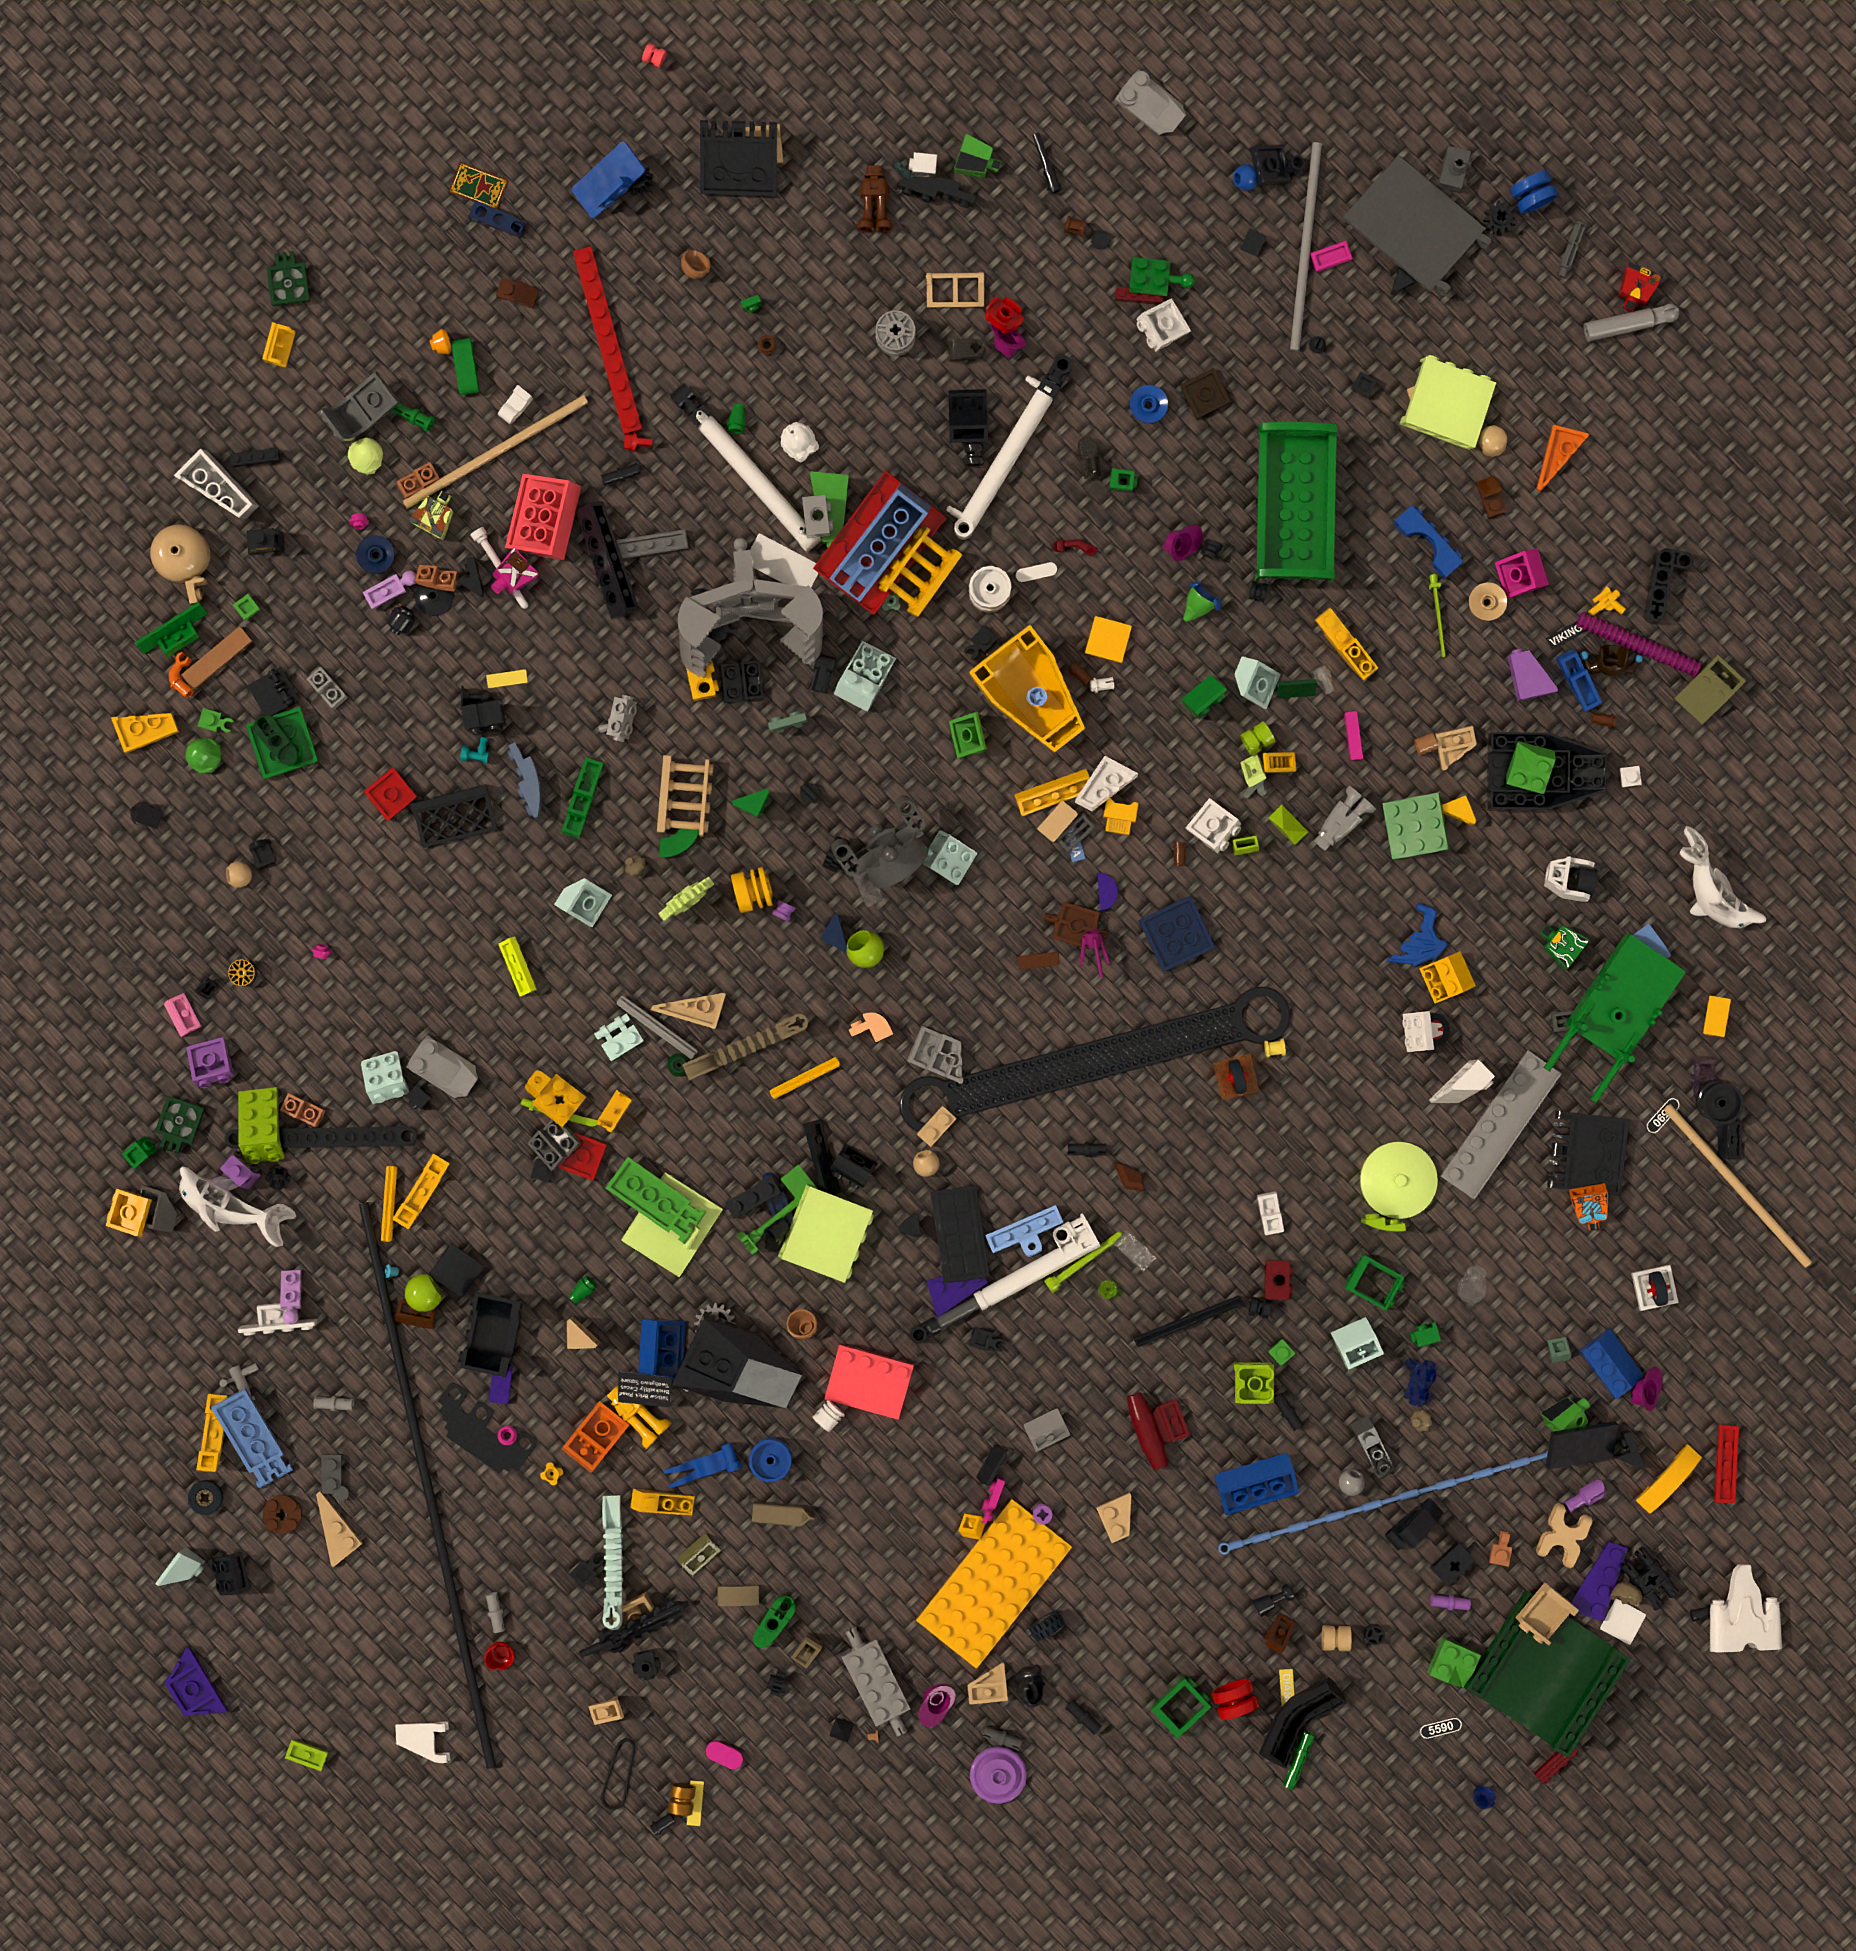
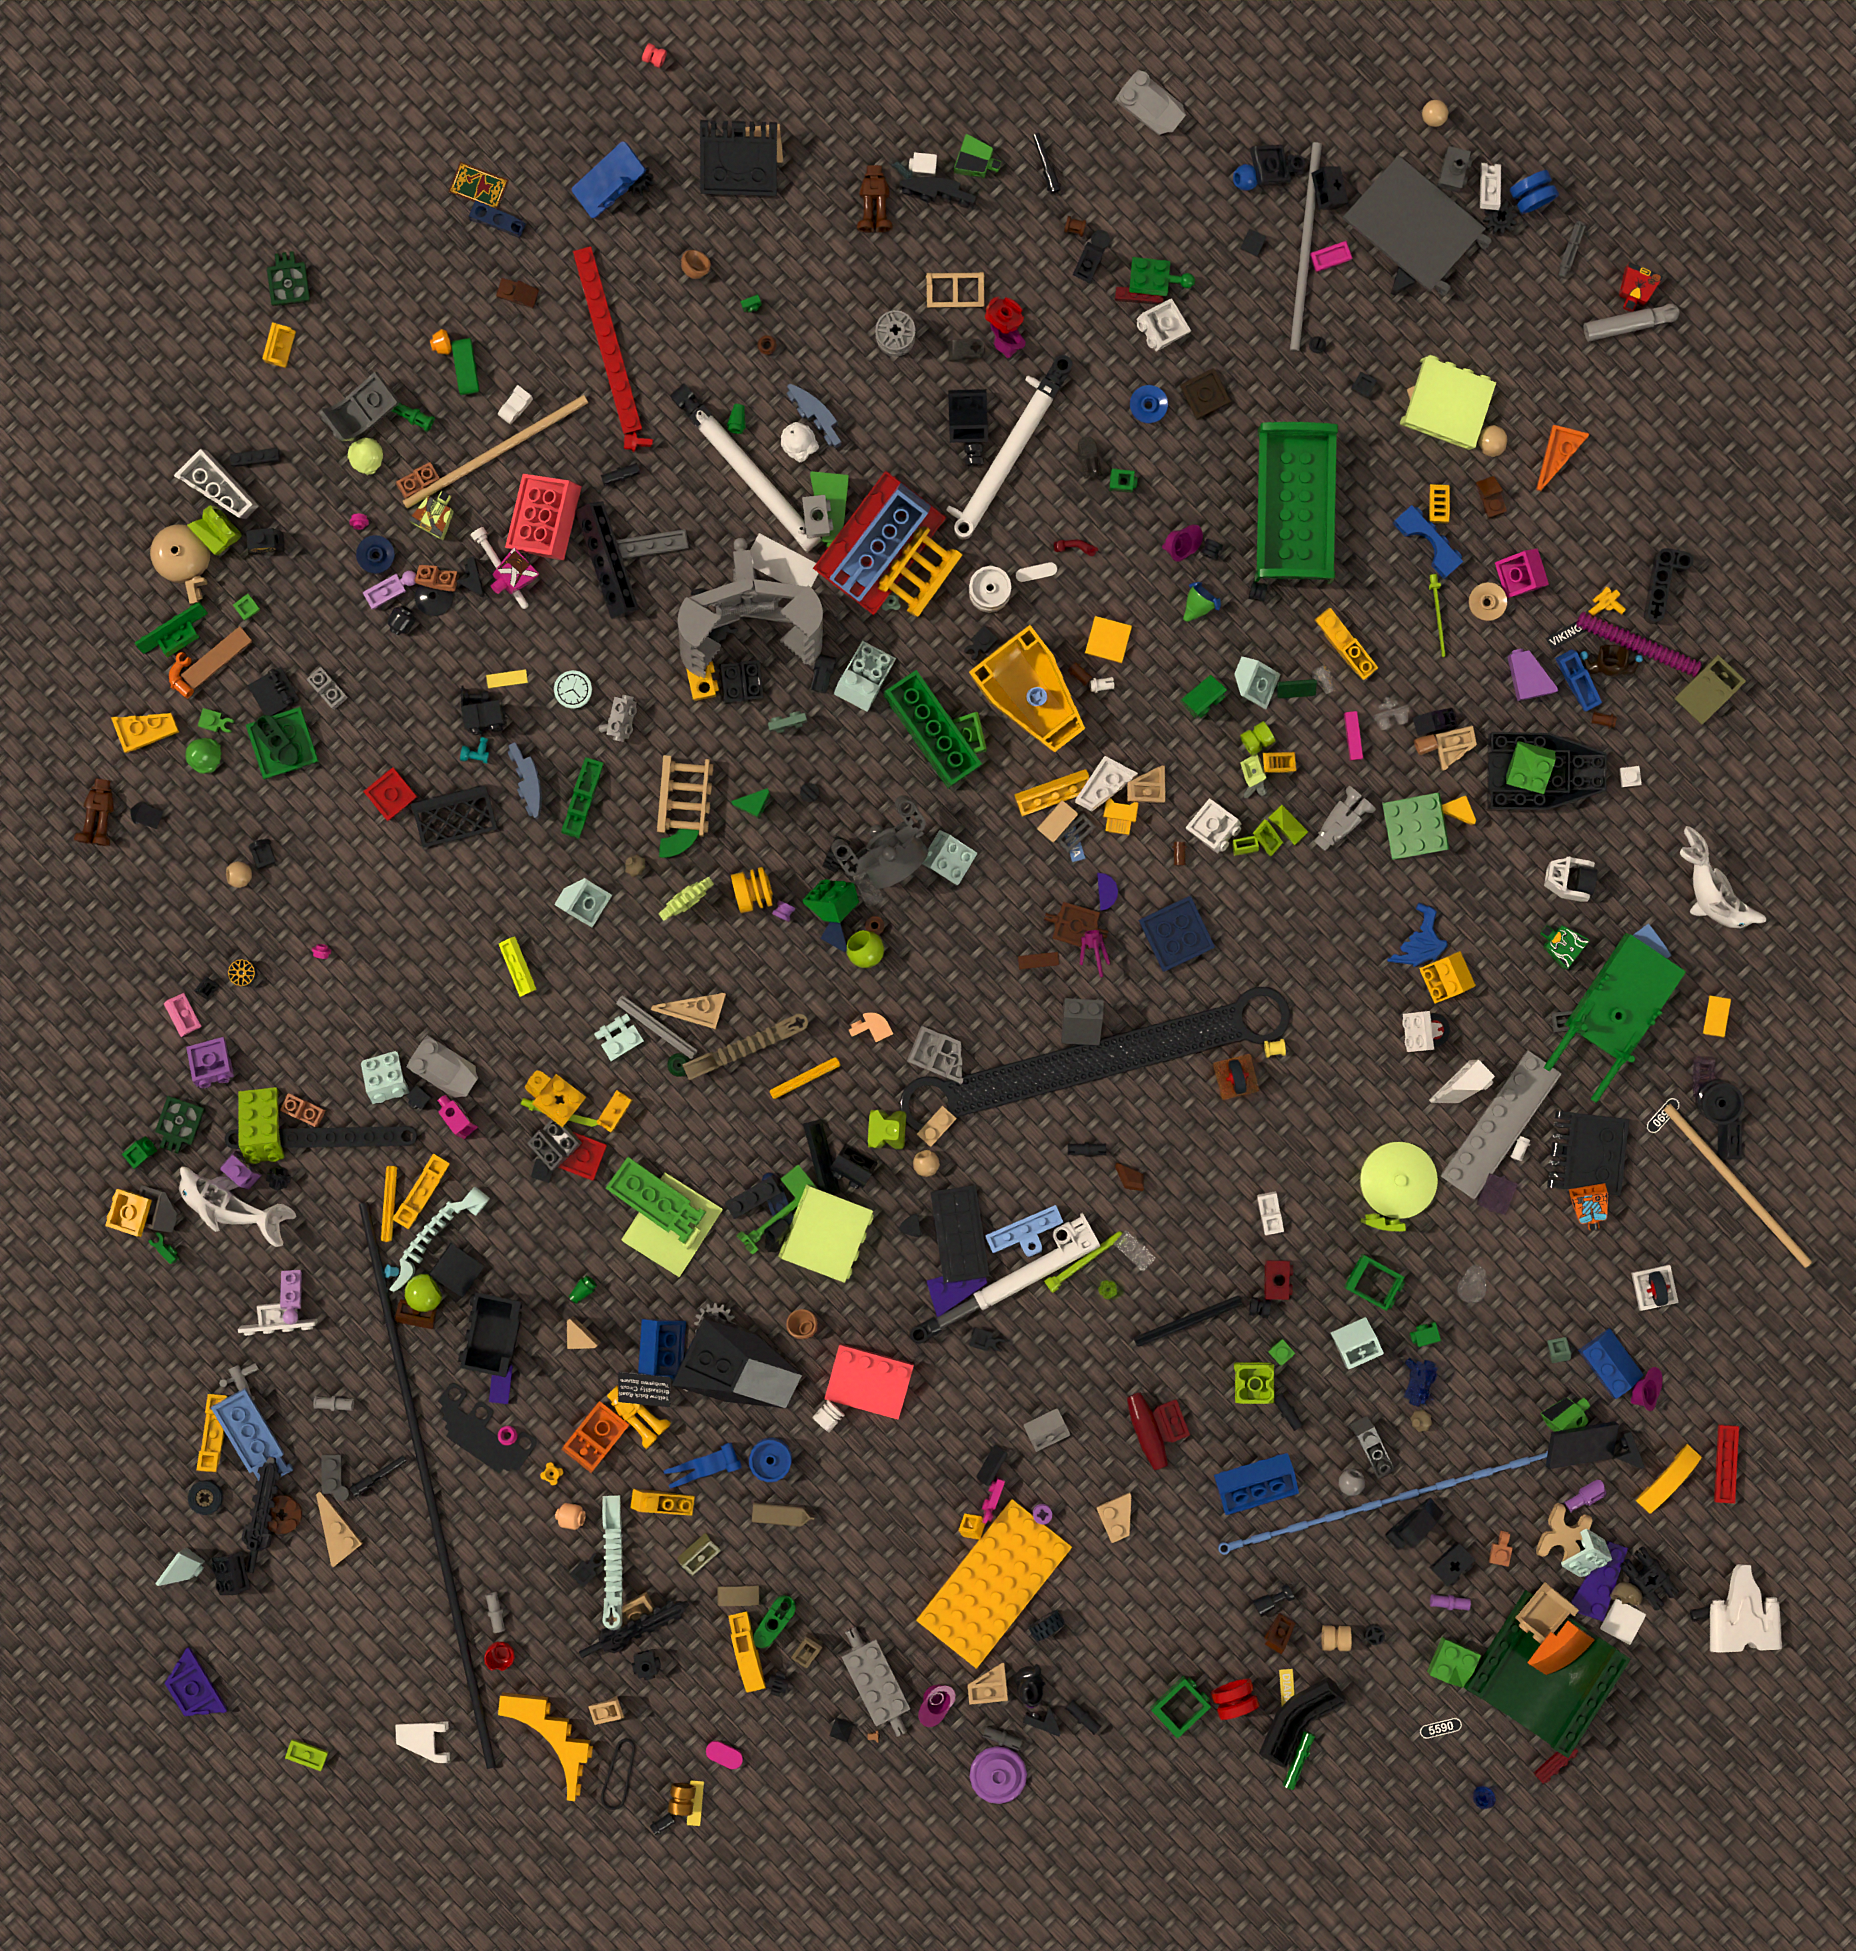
none -> reddish brown piece [74,778,114,846]
none -> green plate [149,1232,179,1264]
none -> lime piece [187,505,242,555]
none -> black bar [241,1456,281,1573]
none -> black pin [350,1455,407,1497]
none -> light aqua piece [389,1186,490,1292]
none -> dark pink torso [437,1095,478,1139]
none -> yellow arch [498,1692,593,1801]
none -> light aqua tile [554,670,593,709]
none -> light nougat head [555,1503,585,1530]
none -> yellow slope [728,1611,766,1693]
none -> sand blue slope [786,384,842,449]
none -> green slope [803,879,859,923]
none -> reddish brown plate [865,916,884,935]
none -> lime piece [868,1110,906,1149]
none -> green slope [883,670,982,789]
none -> black slope [1023,1705,1061,1737]
none -> dark grey slope [1061,998,1104,1046]
none -> black slope [1073,242,1105,283]
none -> tan wing [1127,765,1165,803]
none -> lime slope [1253,819,1283,856]
none -> black brick [1311,166,1349,210]
none -> clear hips [1372,697,1409,731]
none -> black slope [1413,707,1458,736]
none -> tan piece [1422,100,1449,127]
none -> yellow slope [1428,484,1450,524]
none -> clear purple piece [1477,1173,1517,1215]
none -> white plate [1480,163,1501,210]
none -> white pin [1510,1136,1531,1161]
none -> orange slope [1527,1621,1594,1675]
none -> light aqua bracket [1561,1528,1613,1577]

